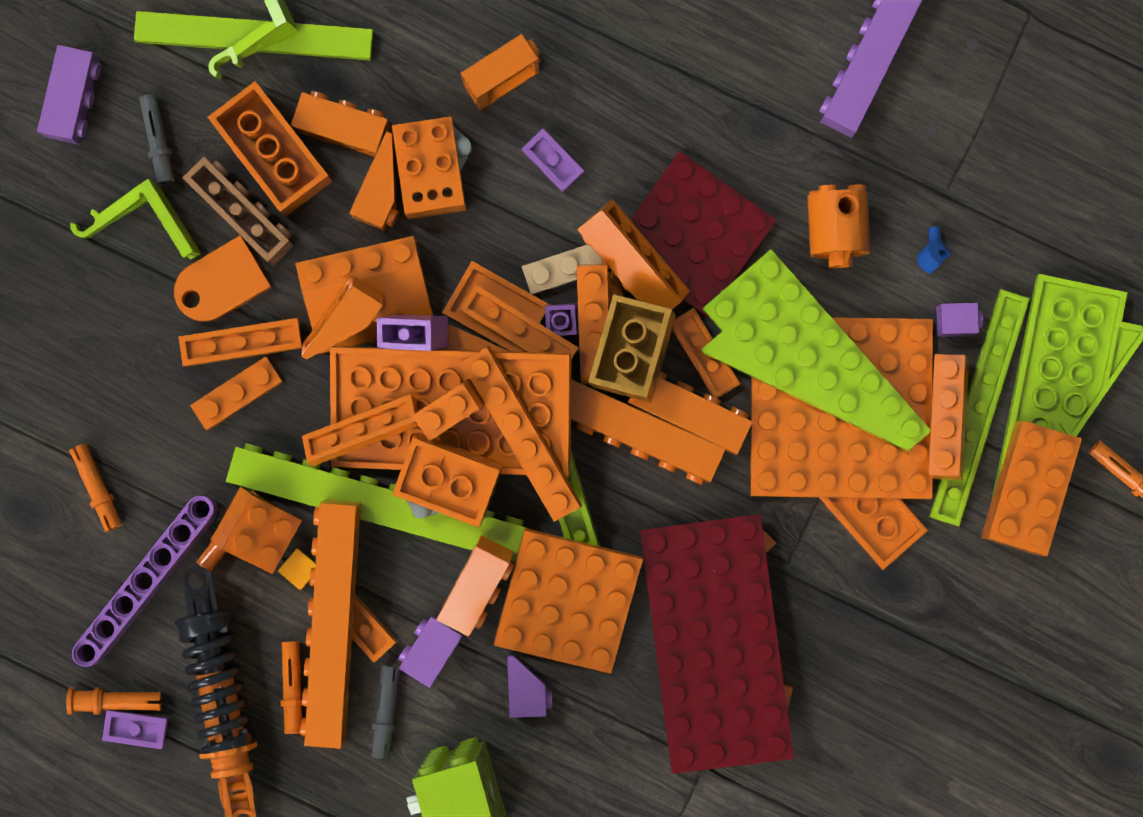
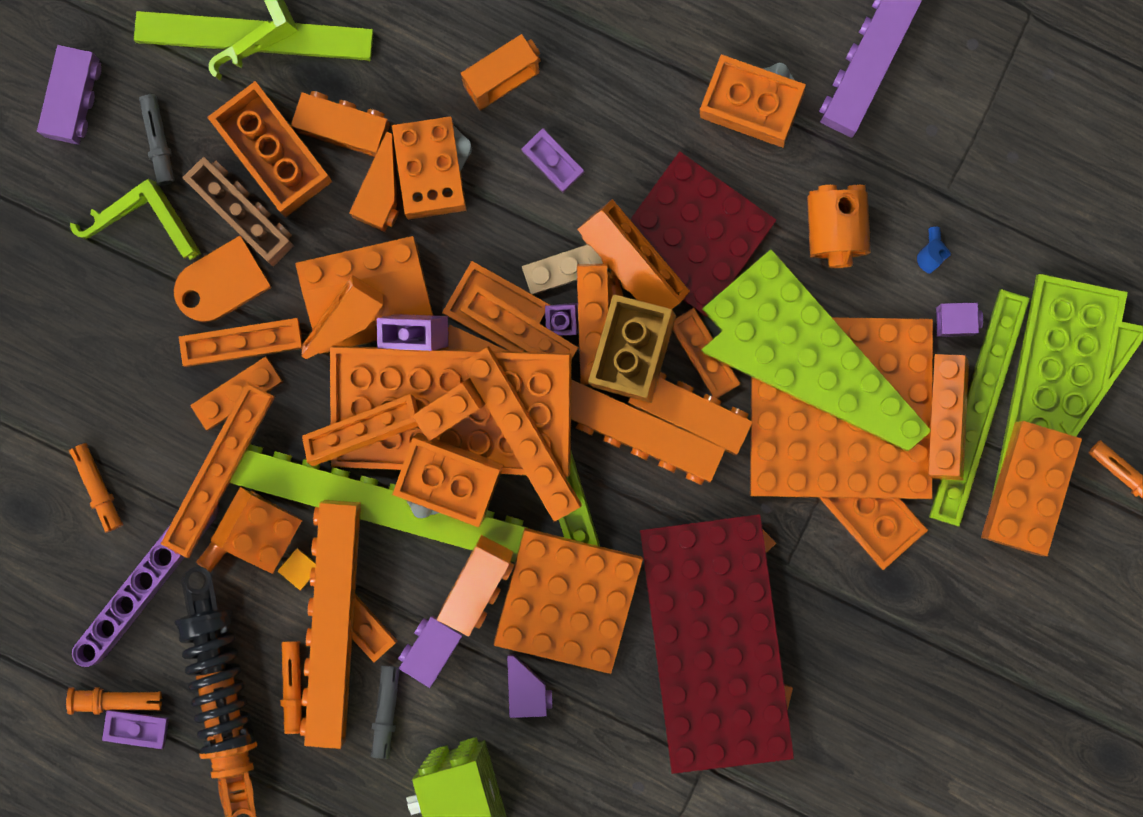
none -> orange tile [161,382,275,558]
none -> orange piece [700,54,806,148]

